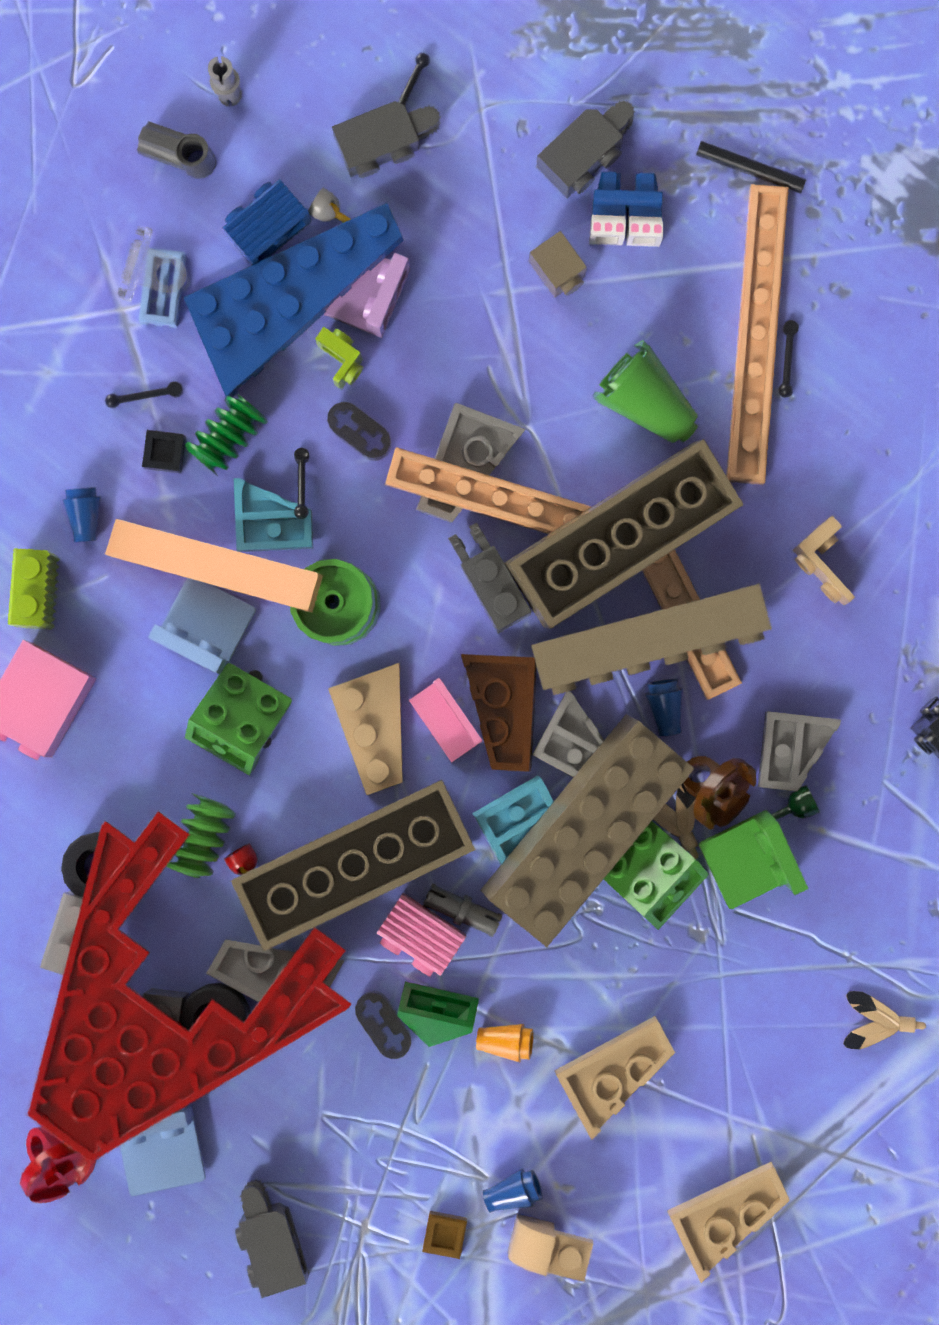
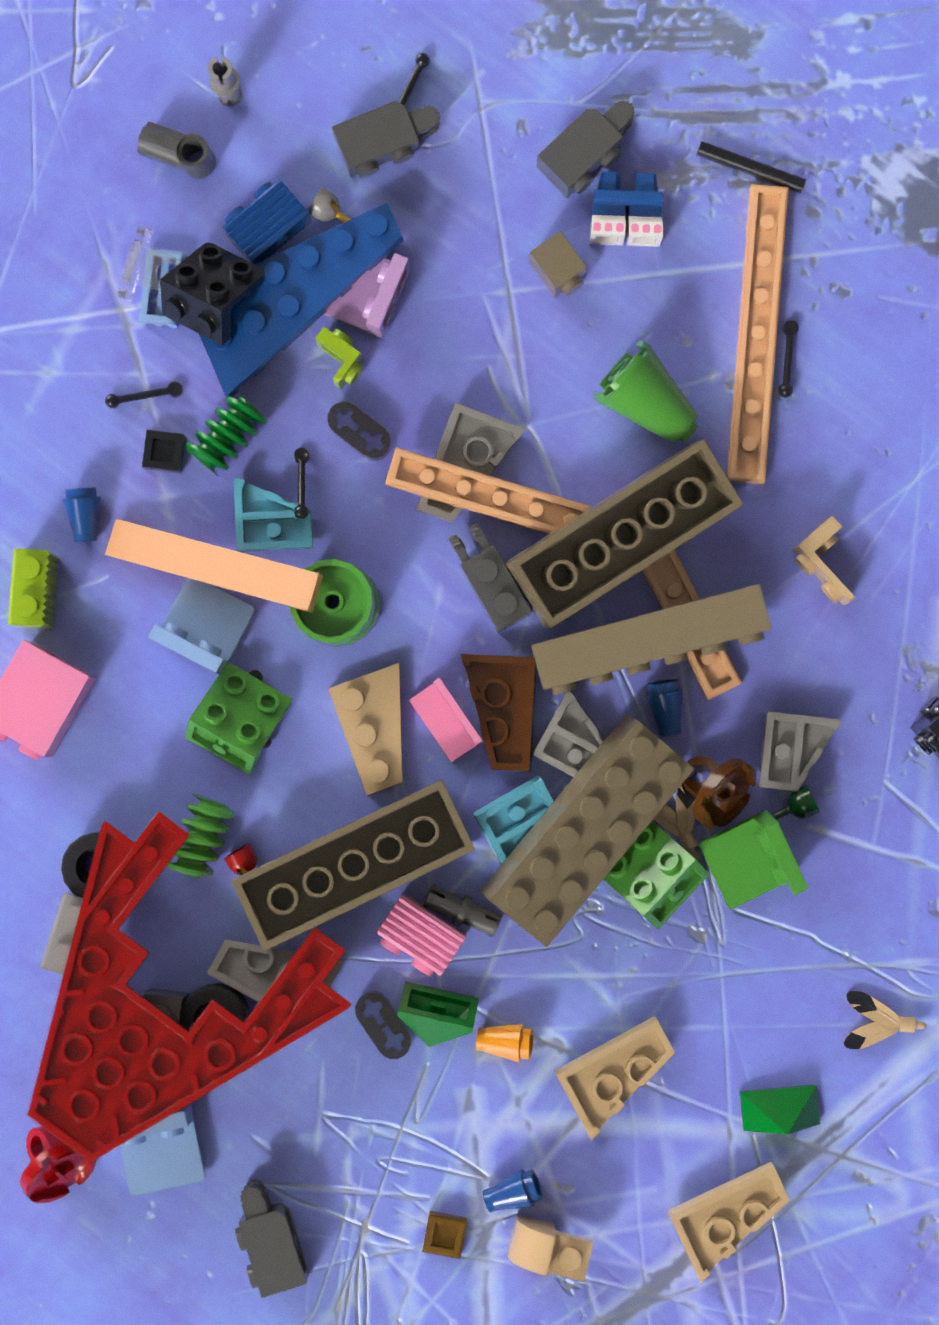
none -> black bracket [160,243,265,346]
none -> green slope [739,1084,820,1135]

